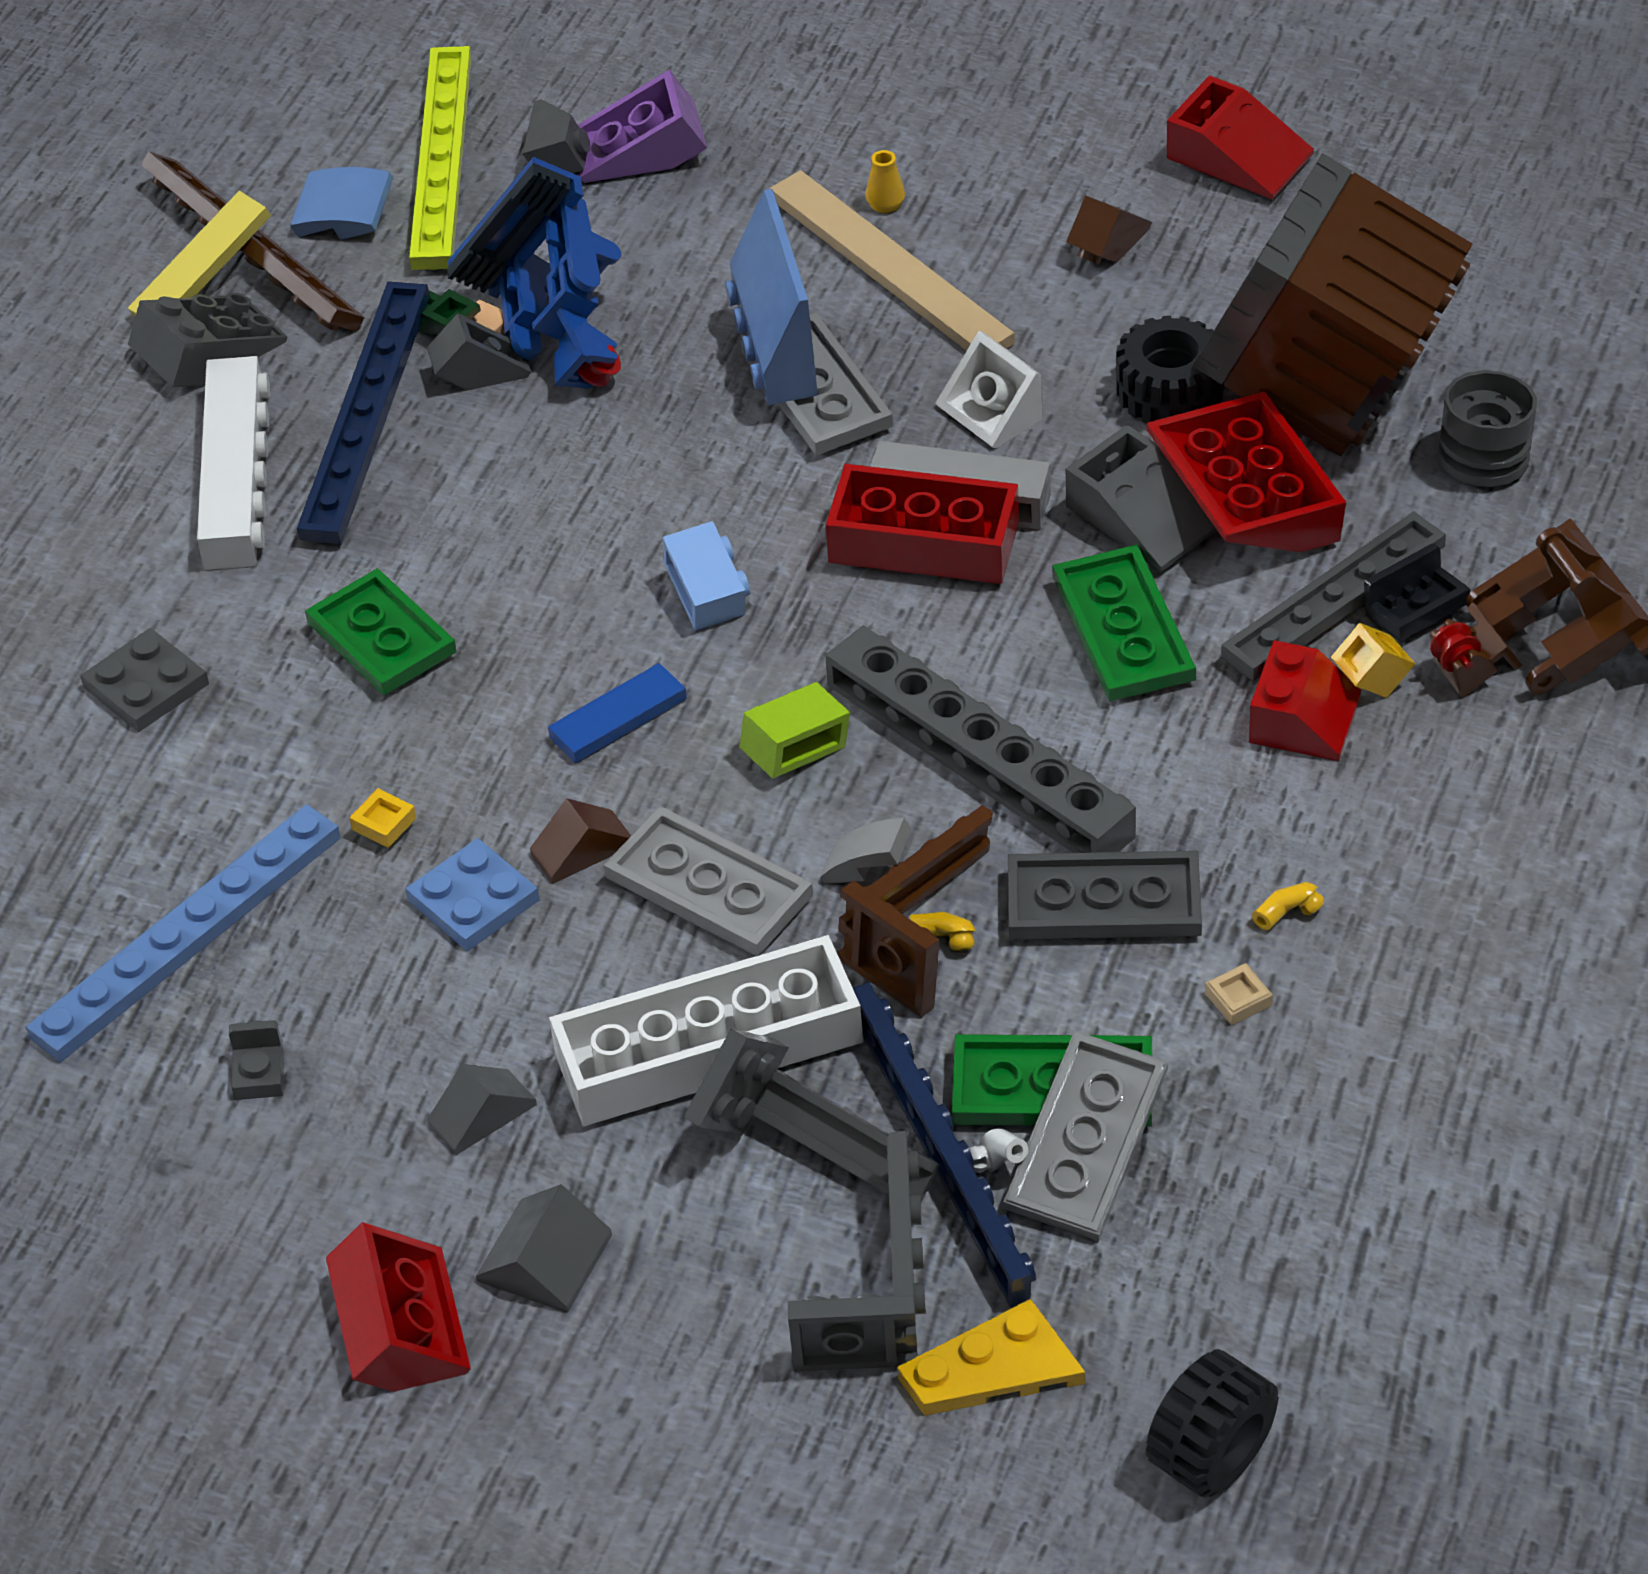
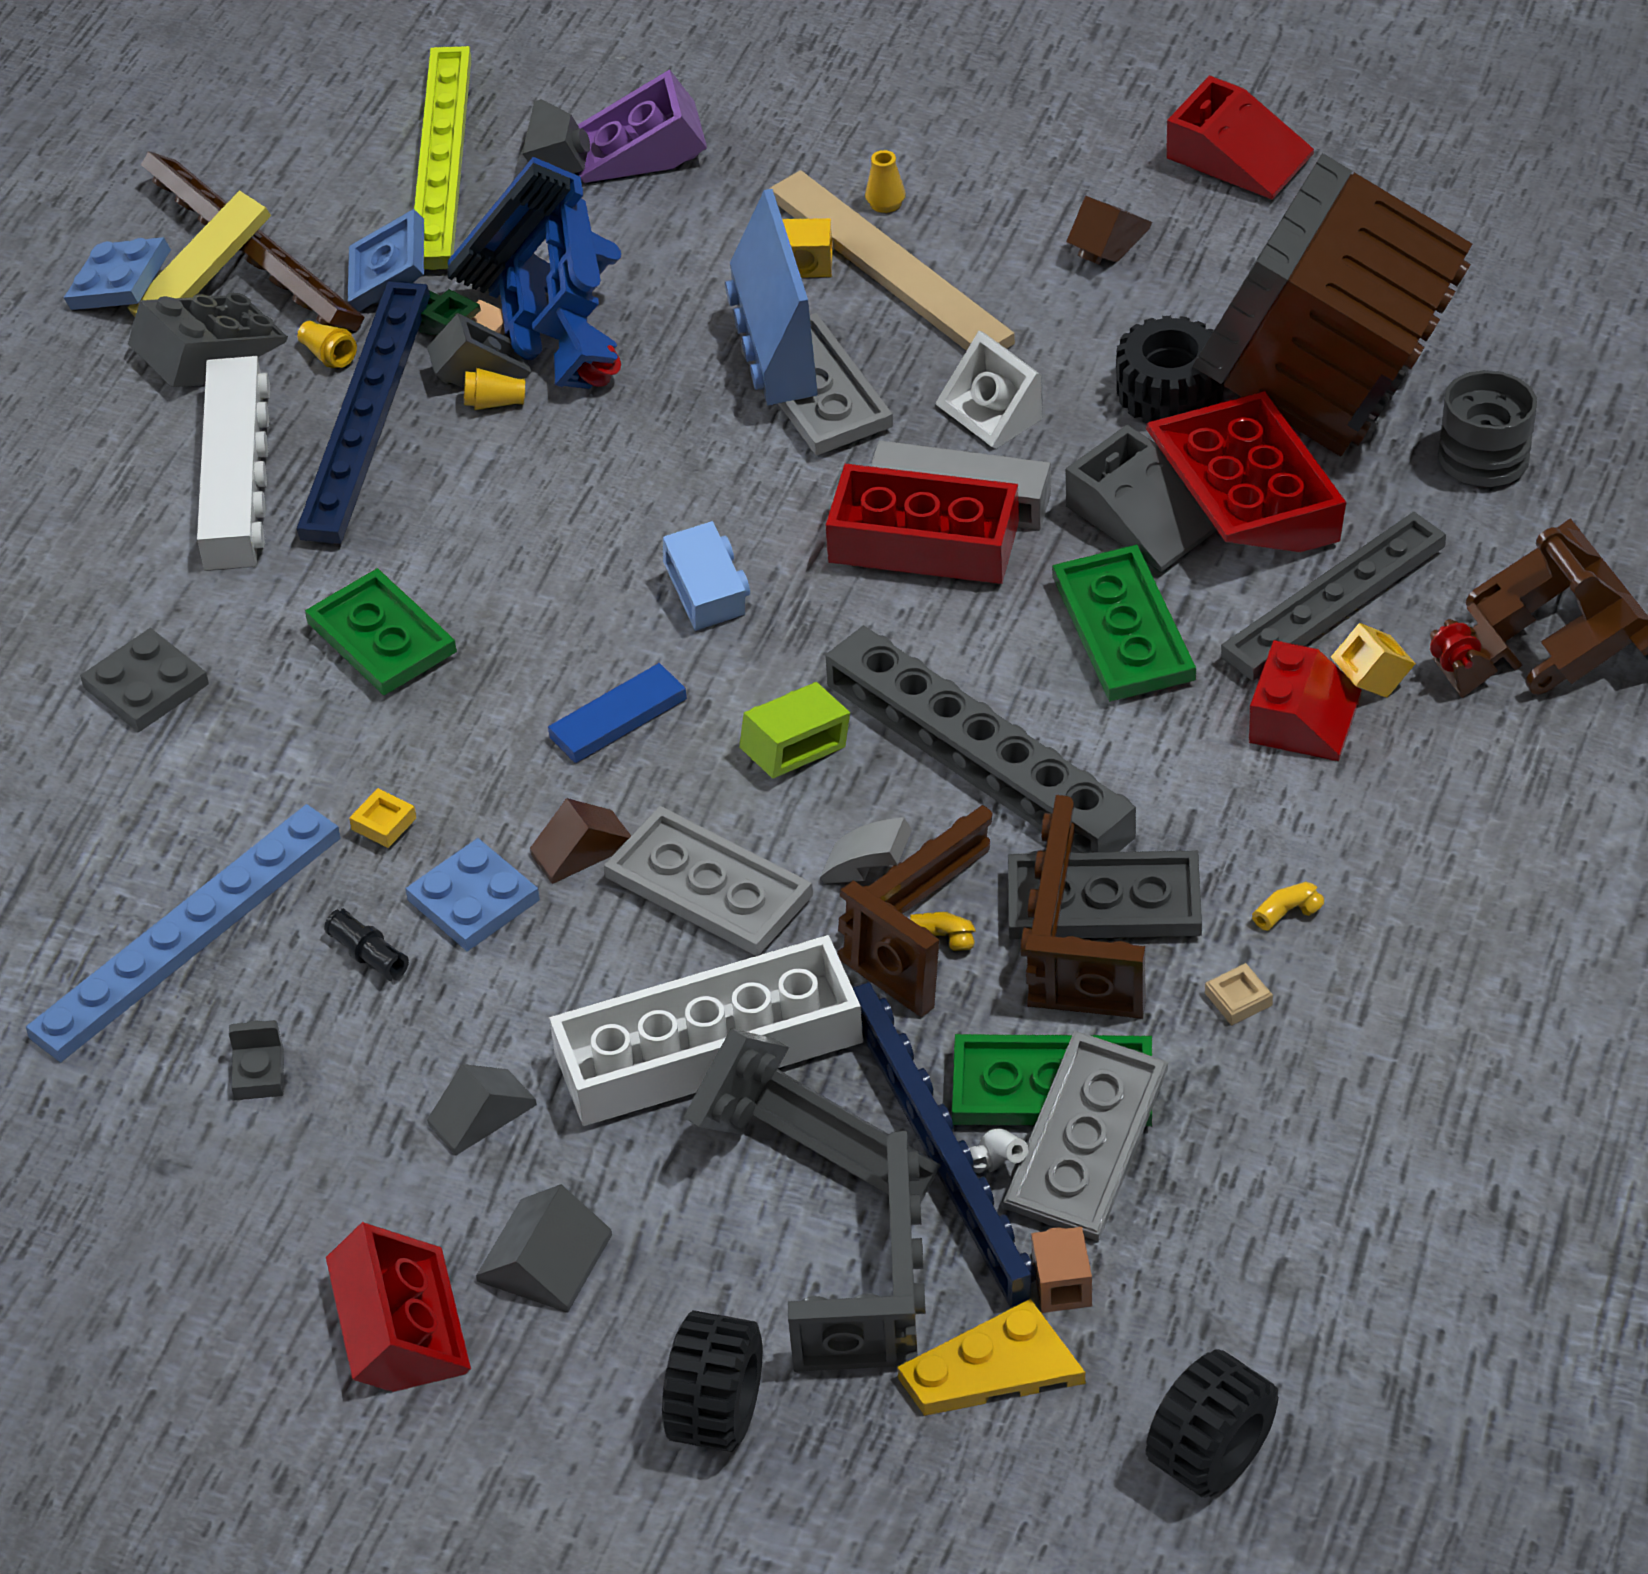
medium blue slope [290,167,393,240] -> none
black bracket [1364,543,1471,641] -> none
none -> medium blue plate [64,237,171,310]
none -> yellow cone [297,321,357,368]
none -> black pin [324,908,409,981]
none -> medium blue plate [348,209,424,312]
none -> yellow cone [464,368,525,410]
none -> black tyre [662,1310,763,1452]
none -> yellow brick [782,218,833,278]
none -> reddish brown bracket [1021,795,1146,1019]
none -> nougat brick [1031,1227,1092,1313]

